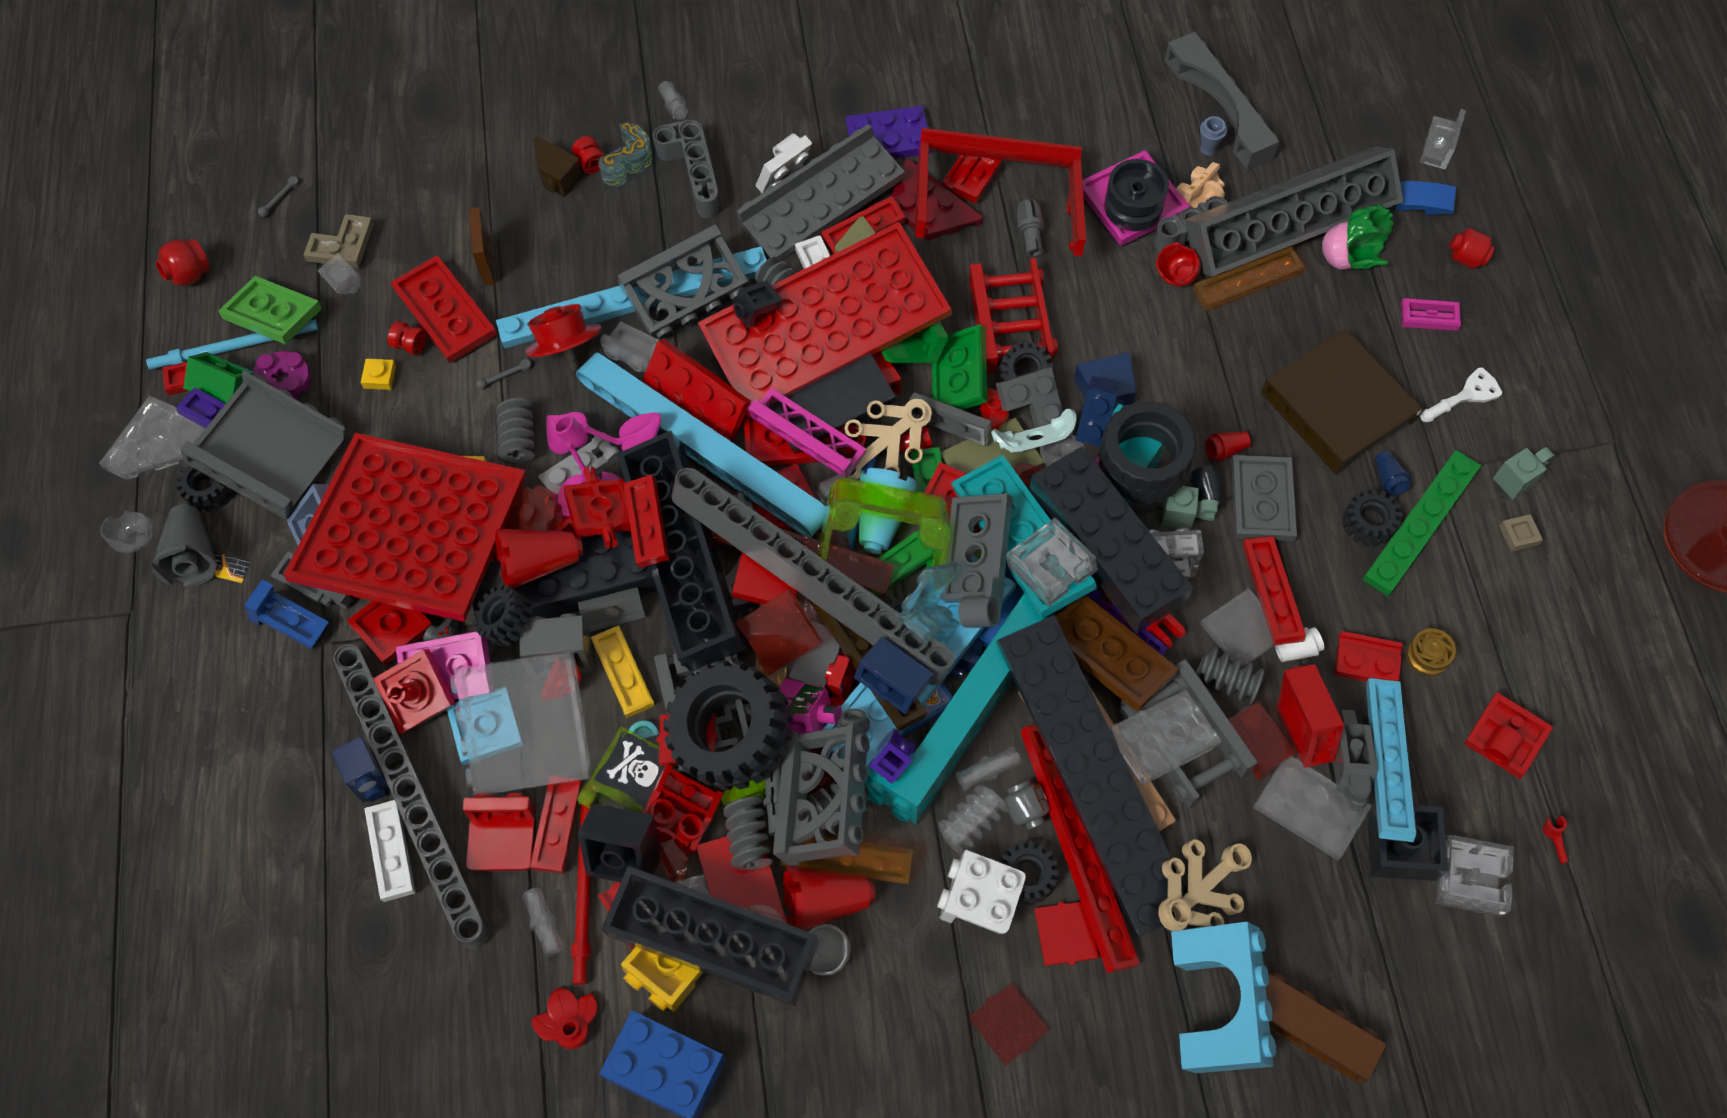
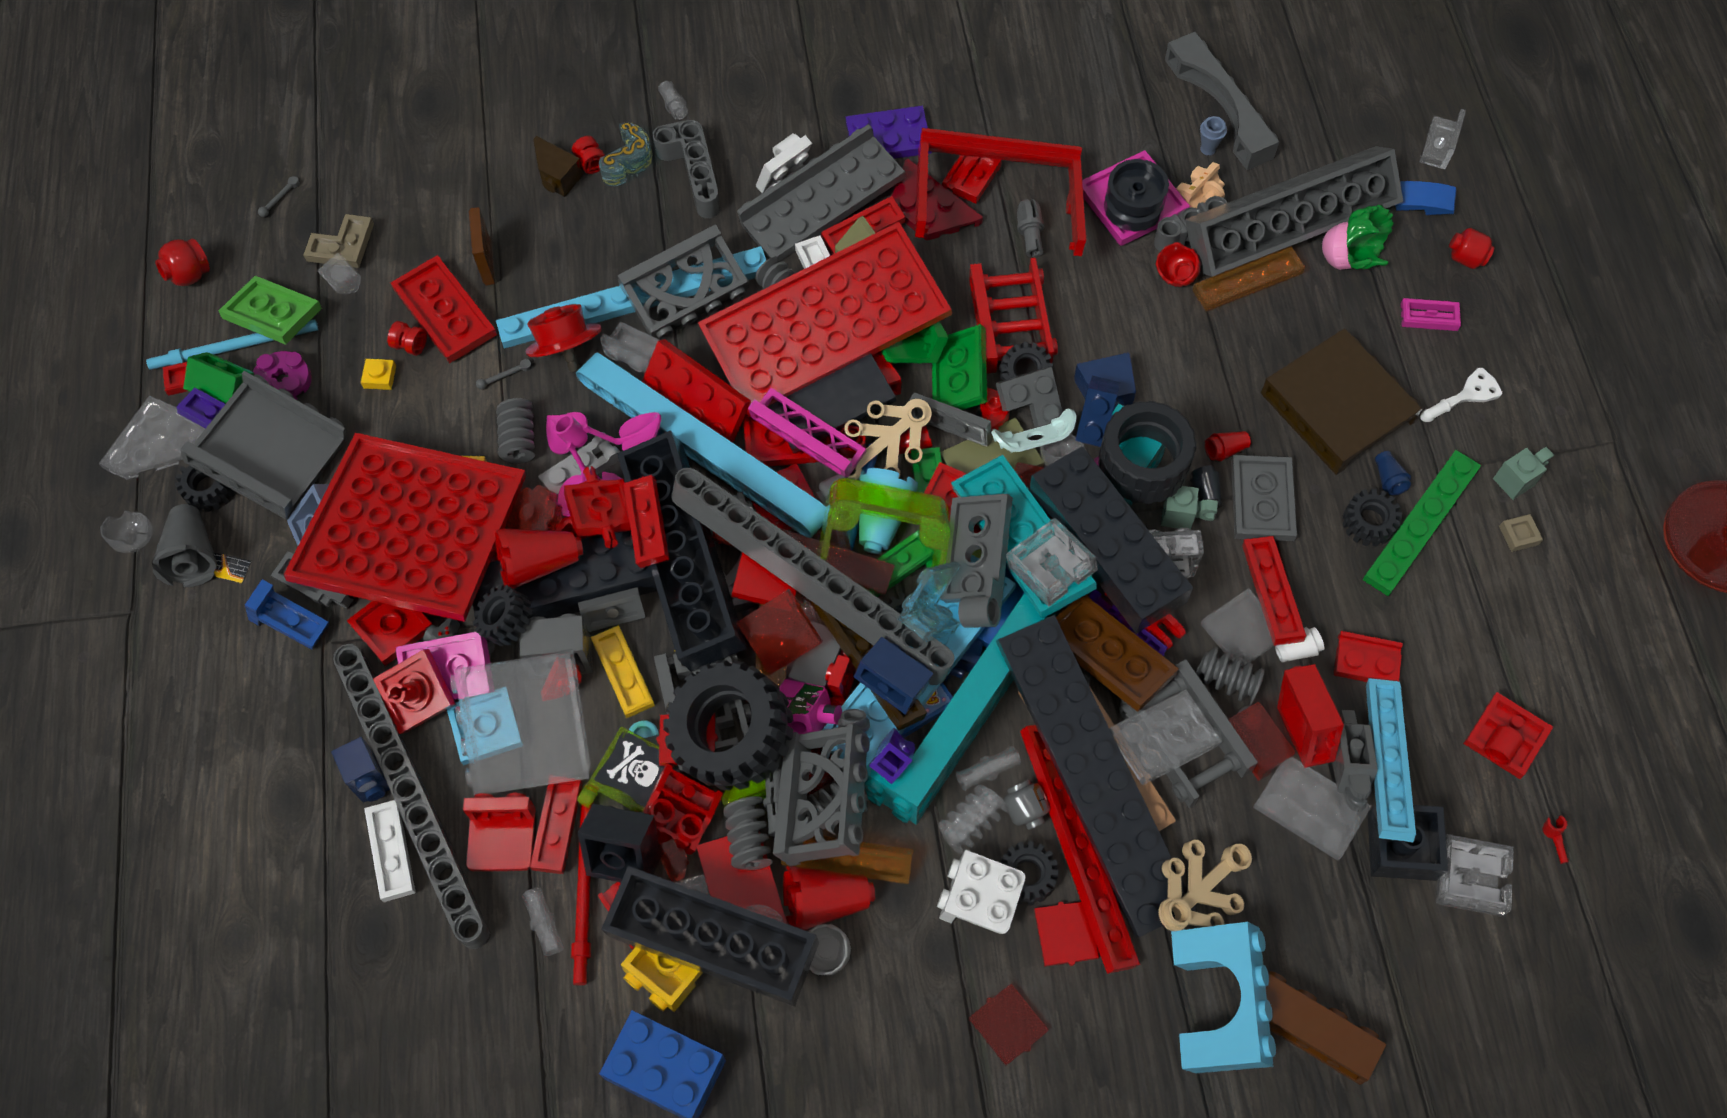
red plate [532,988,598,1049] -> none
black bracket [733,280,782,328] -> none
pearl gold wheel [1406,628,1456,677] -> none

